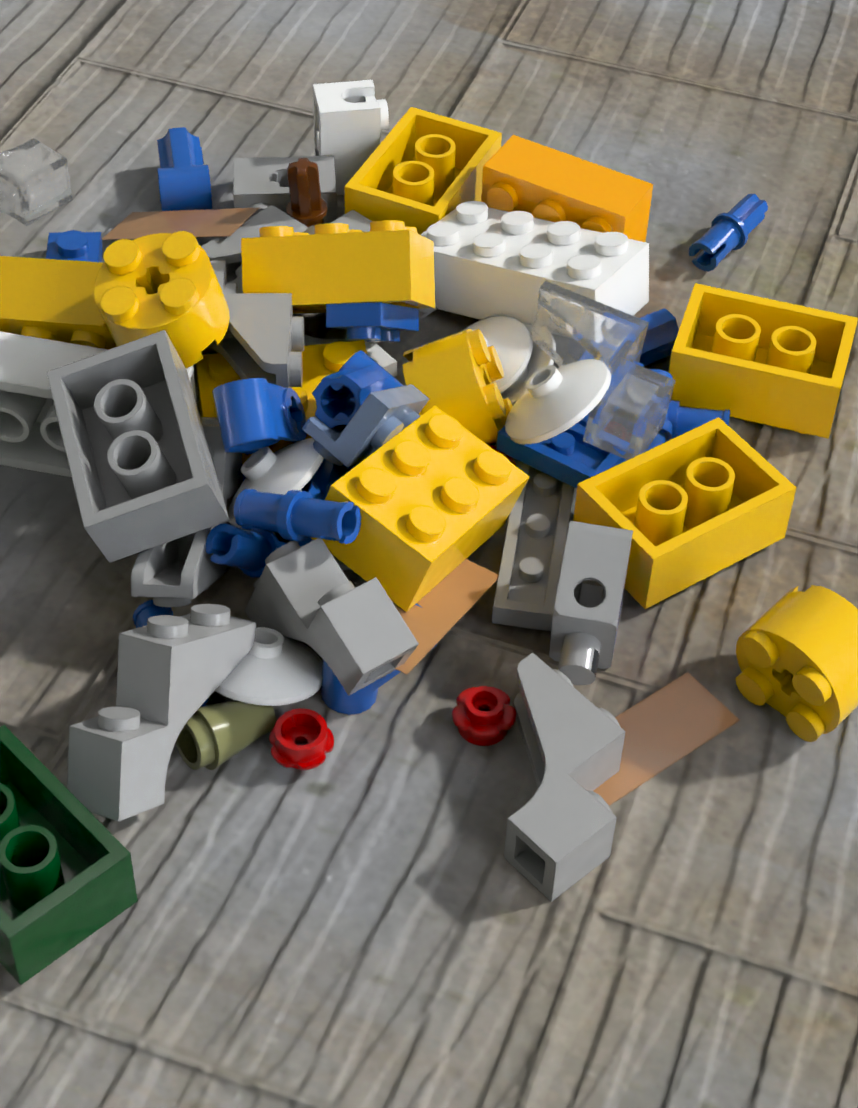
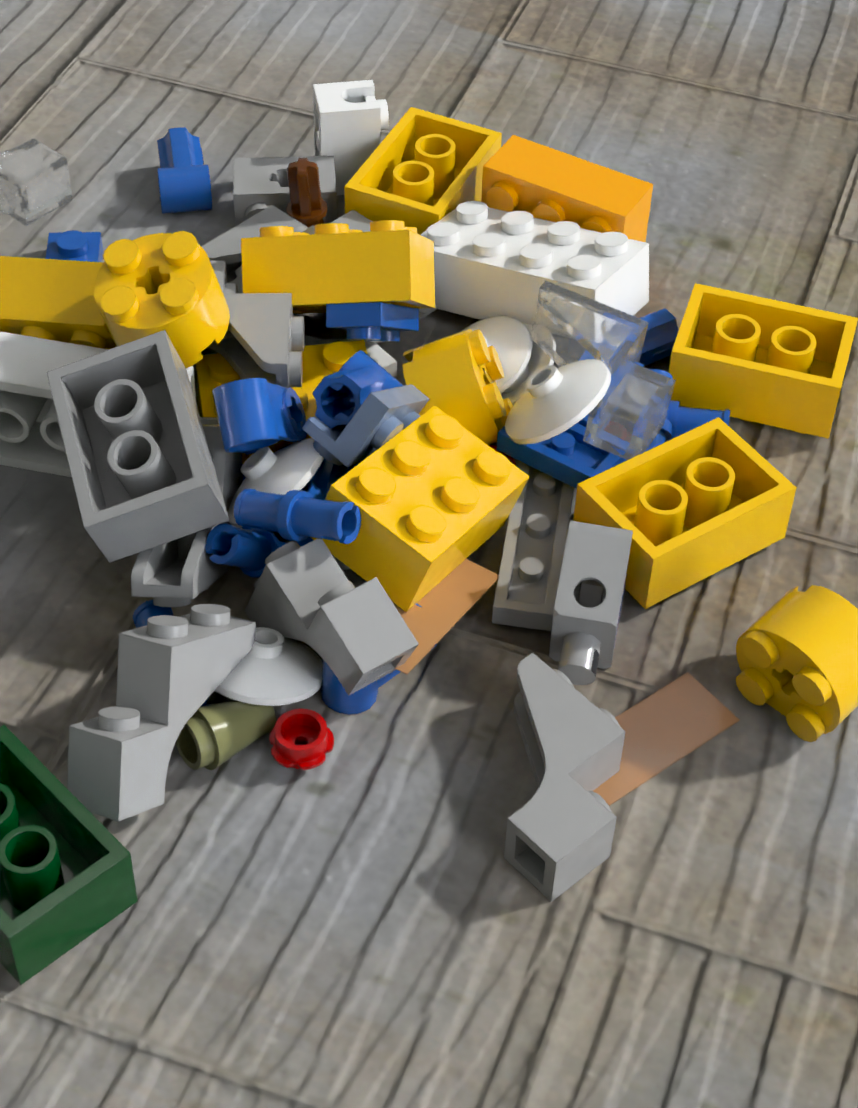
medium nougat sticker [102,208,259,240] -> none
red plate [452,686,516,746] -> none
blue axle [689,194,768,272] -> none

